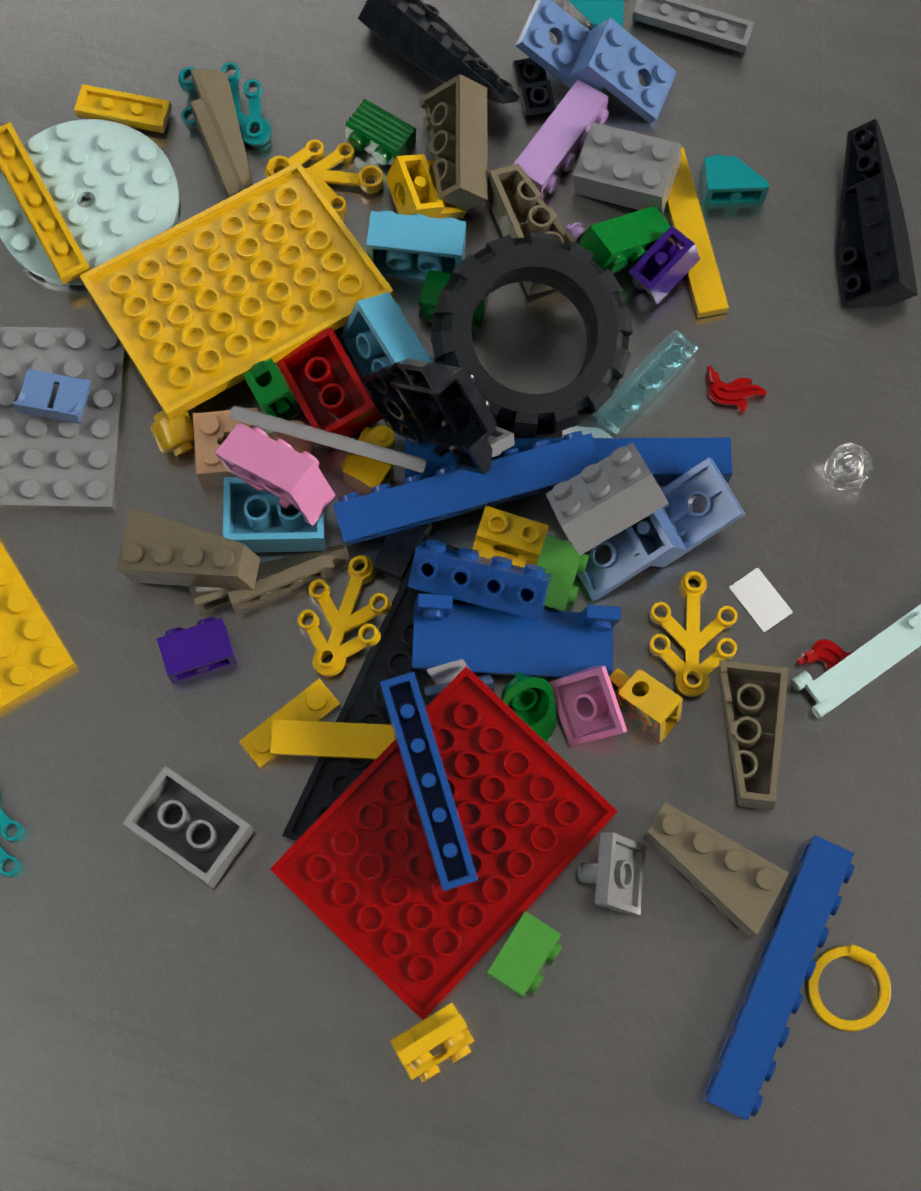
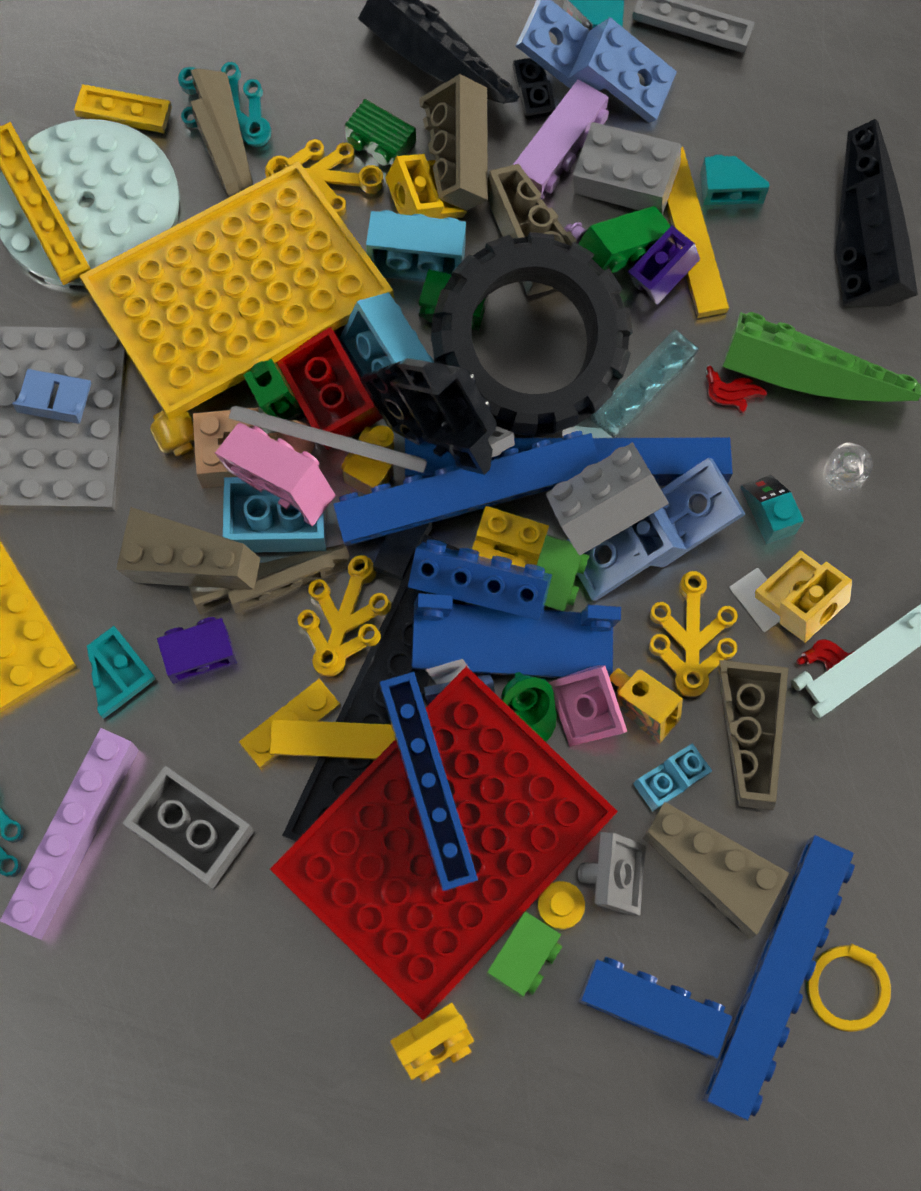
none -> lavender brick [0,728,139,940]
none -> teal wing [87,626,156,719]
none -> yellow piece [536,881,585,931]
none -> blue brick [578,957,733,1059]
none -> medium azure slope [633,743,712,812]
none -> bright green wedge [723,312,921,402]
none -> teal slope [740,475,804,545]
none -> yellow brick [755,550,852,643]

